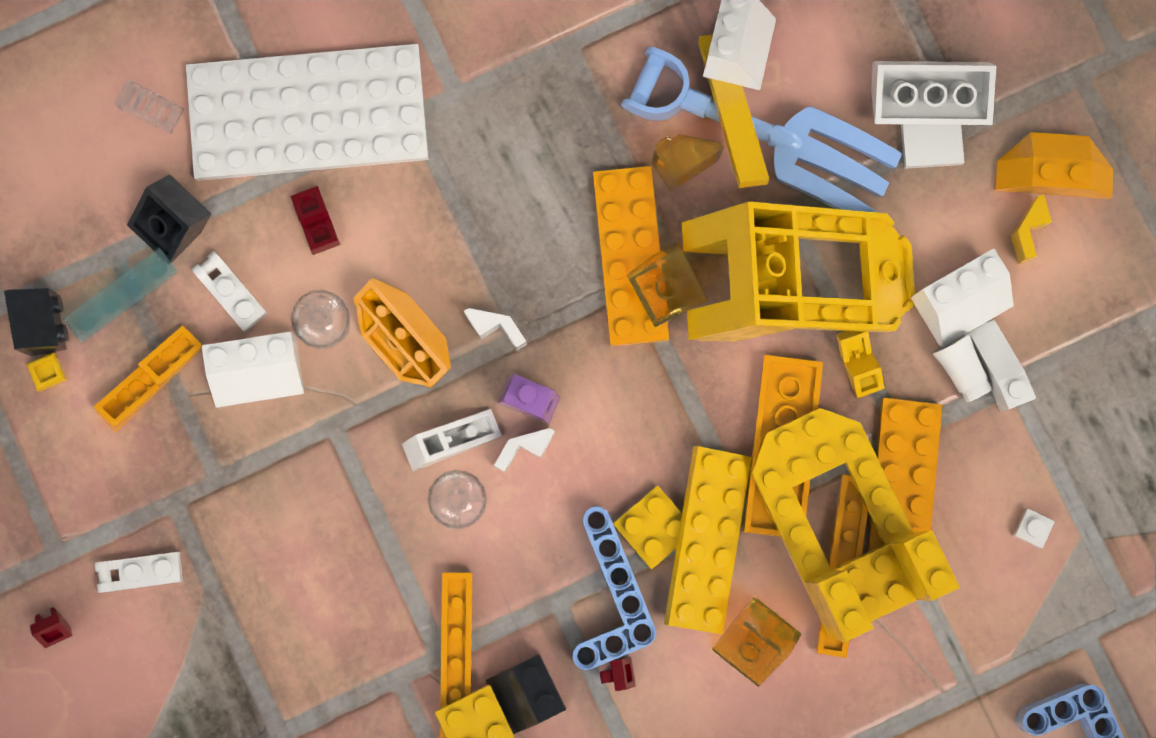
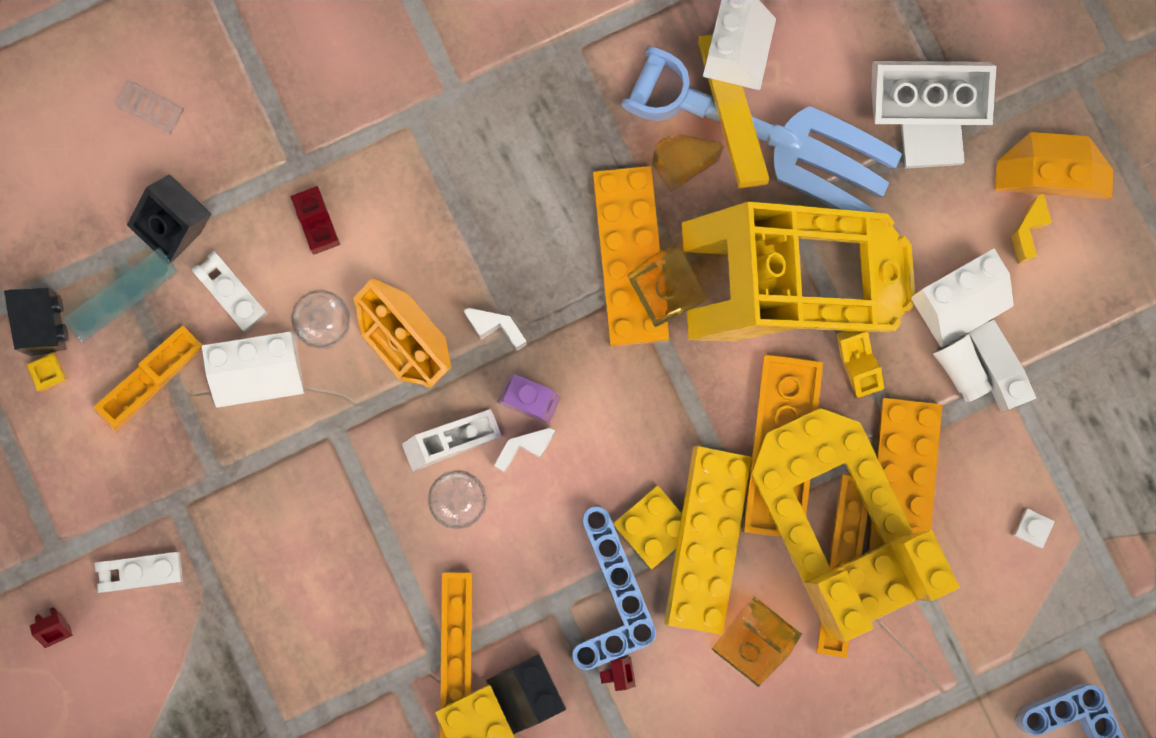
white plate [186,44,429,181] -> none

